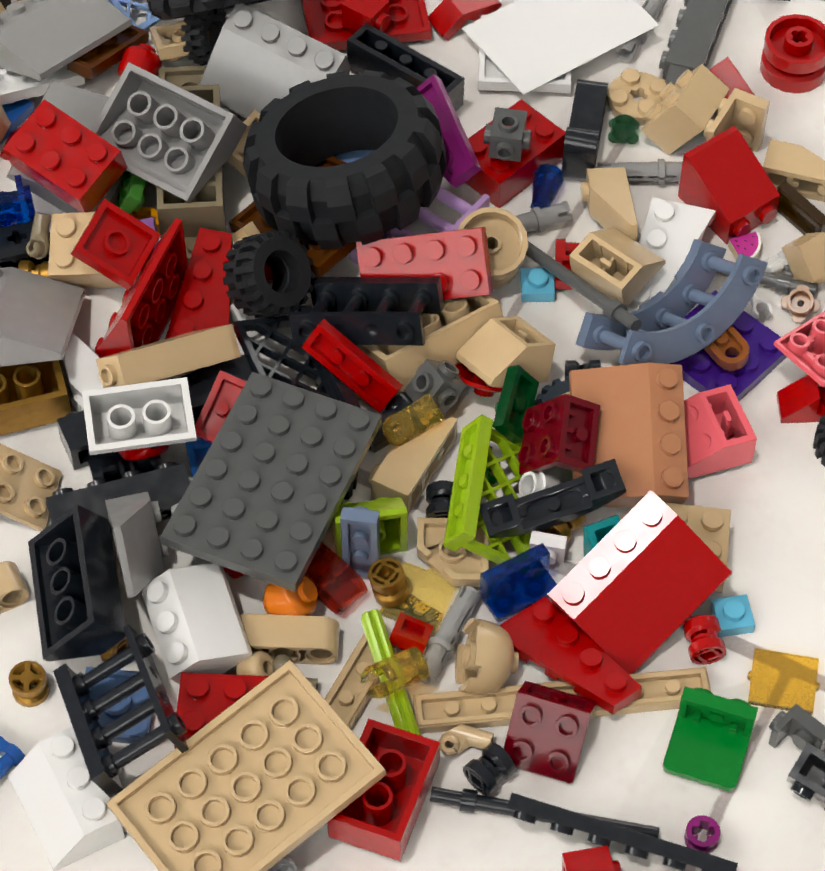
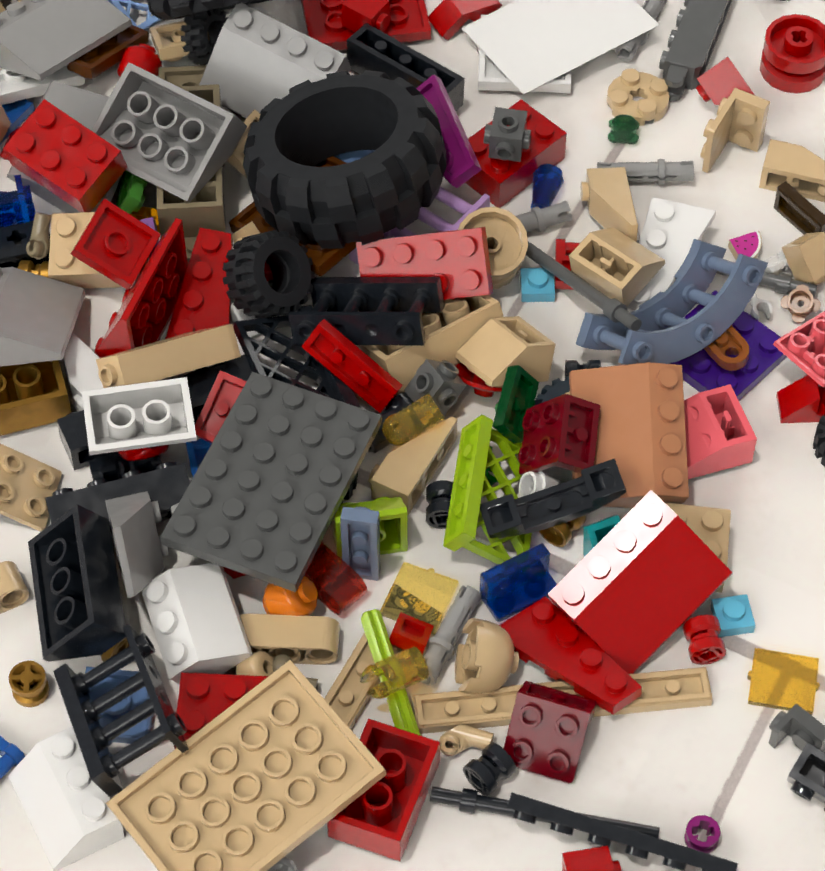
pearl gold wheel [368,558,409,608] -> none
tan plate [417,517,489,587] -> none
white plate [529,530,567,564] -> none
black beam [561,79,609,180] -> none
tan brick [641,64,729,155] -> none
green bracket [662,686,758,792] -> none
red slope [678,126,780,245] -> none

